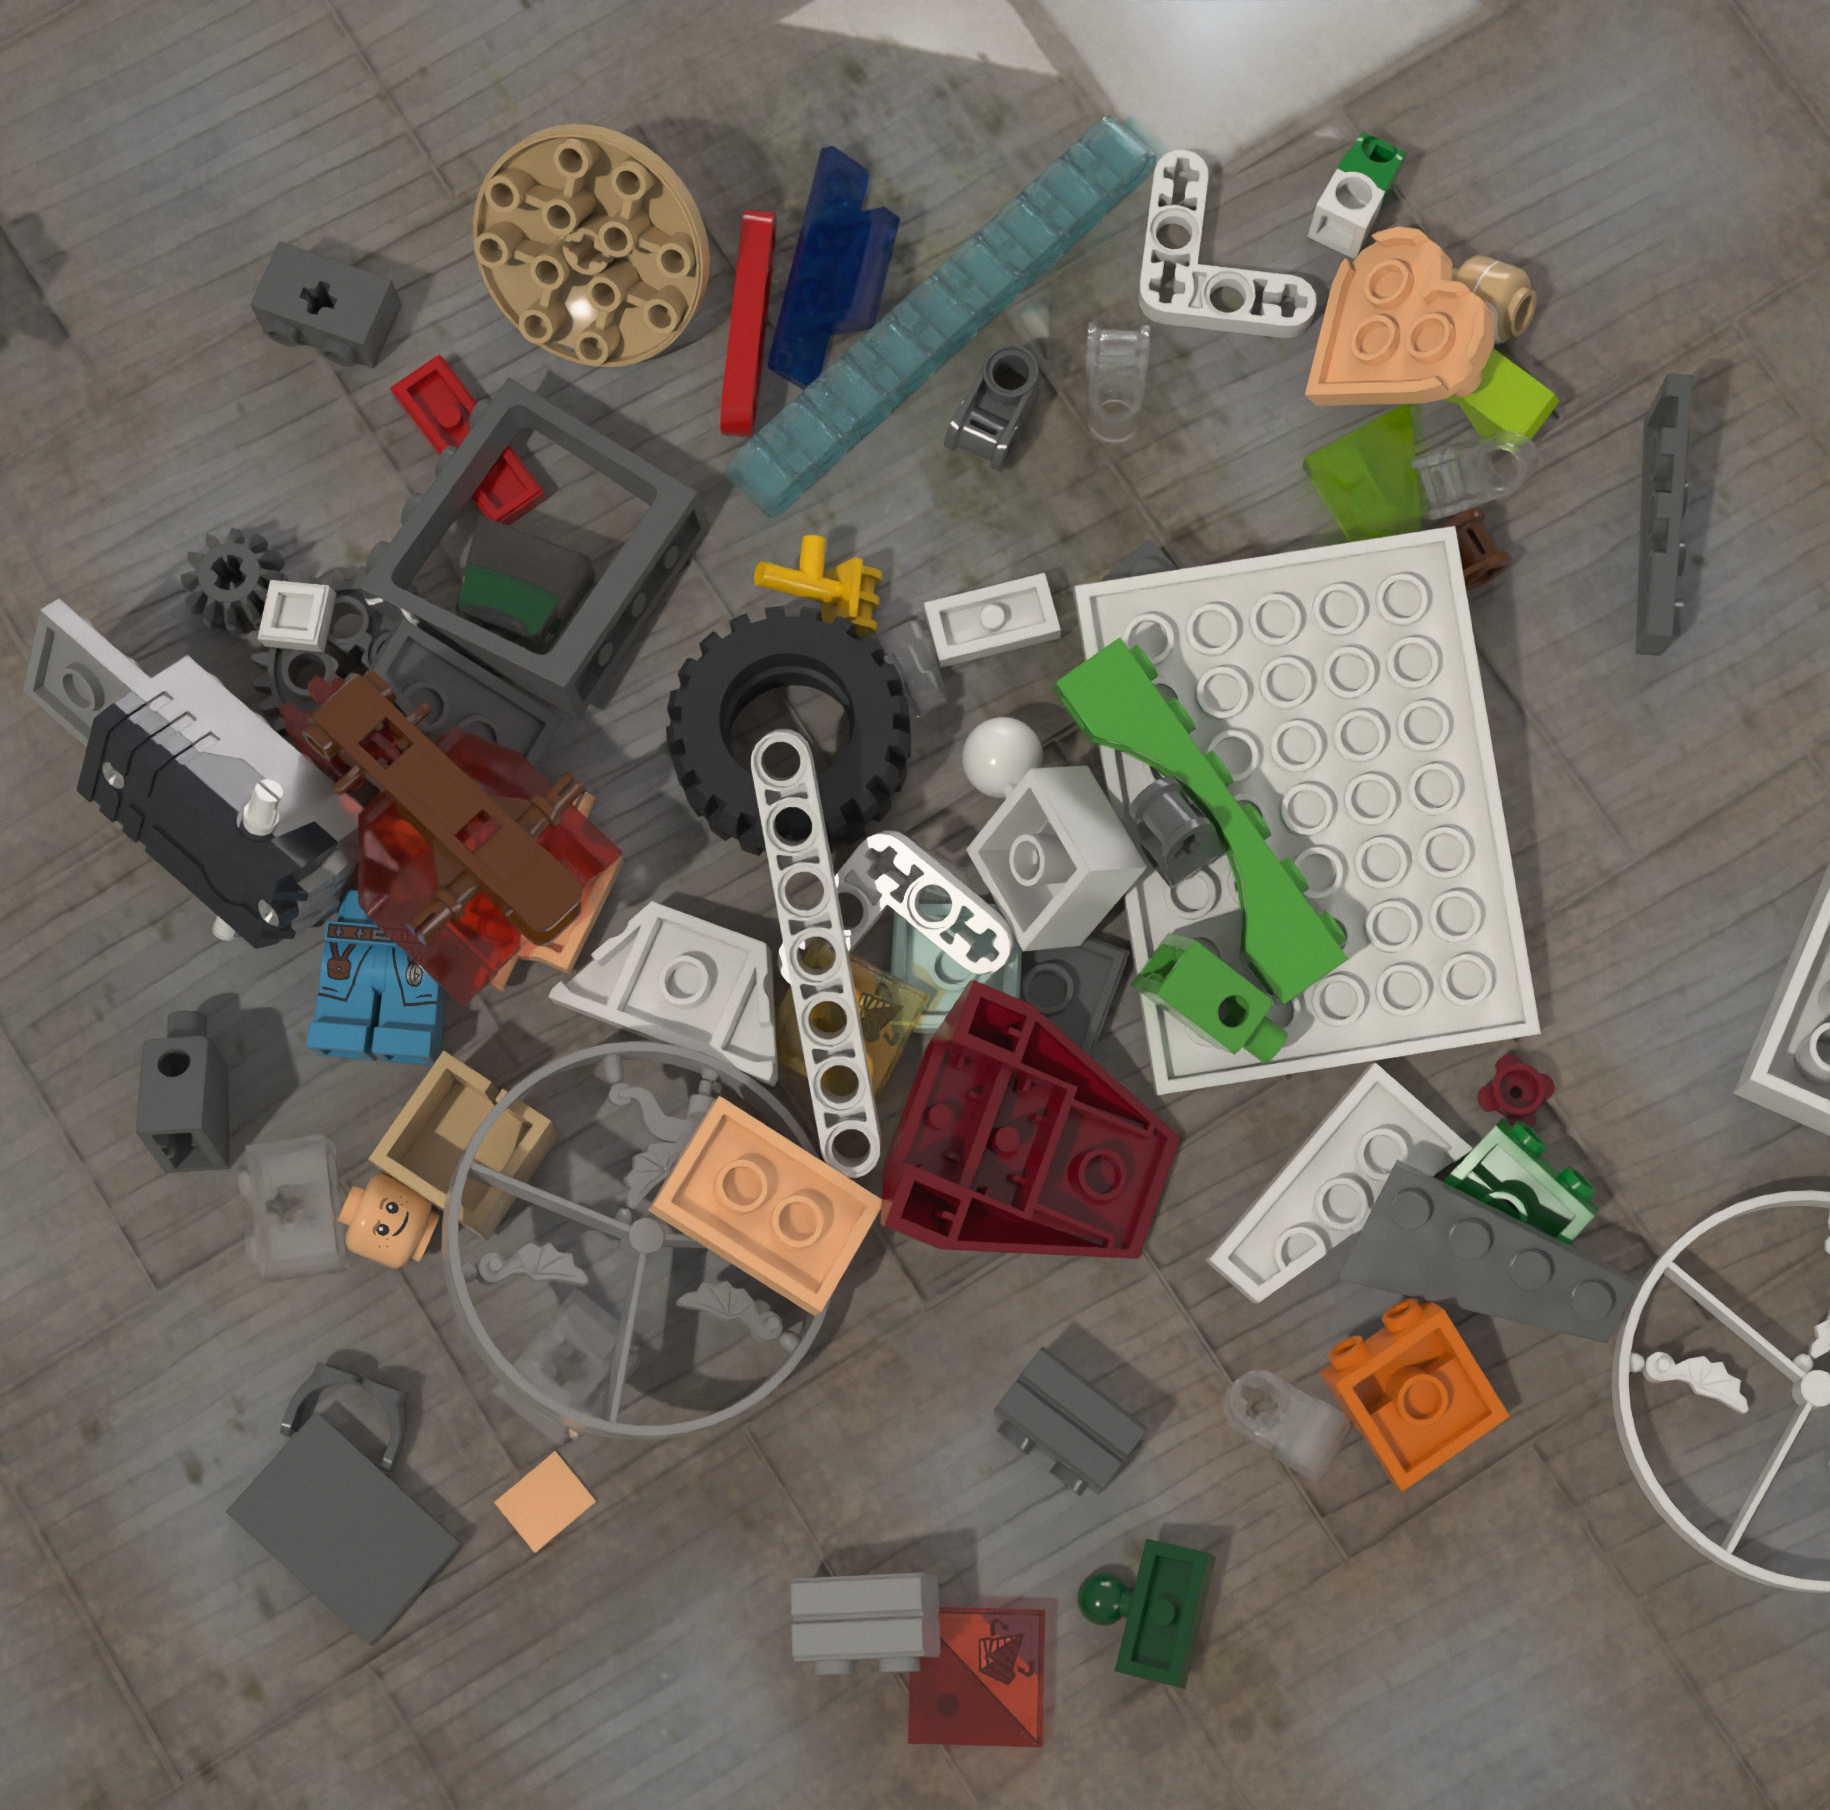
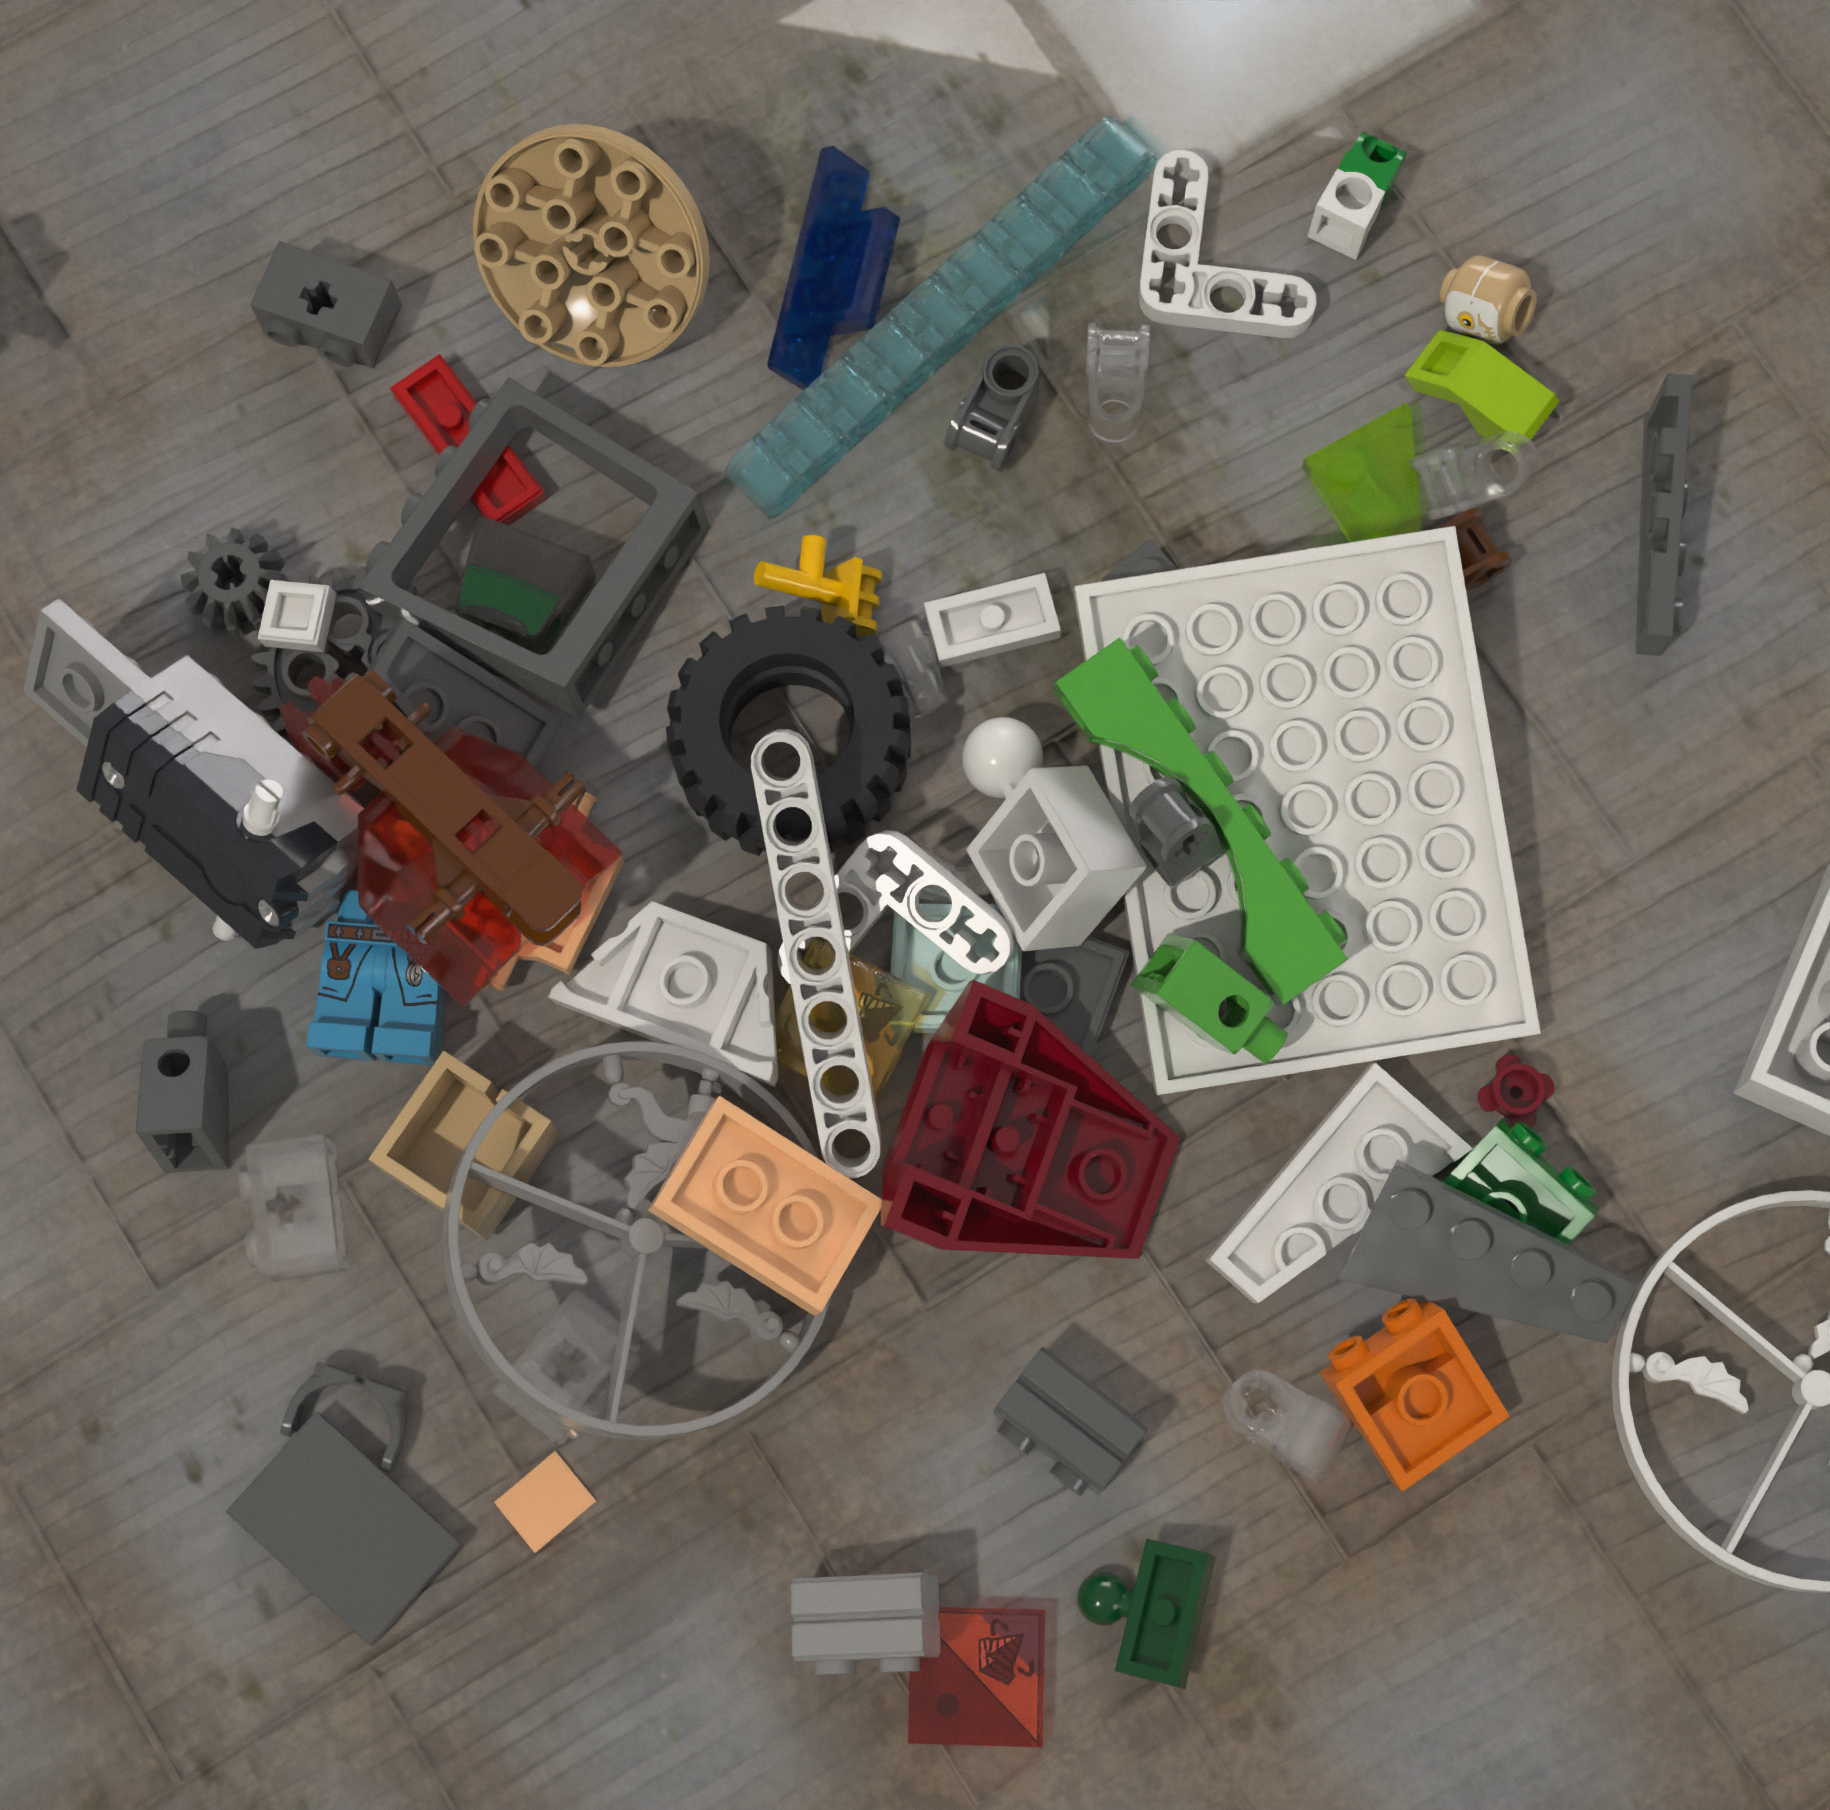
light nougat head [337,1173,440,1269] -> none
red beam [720,209,777,438] -> none
light nougat plate [1305,226,1495,406] -> none

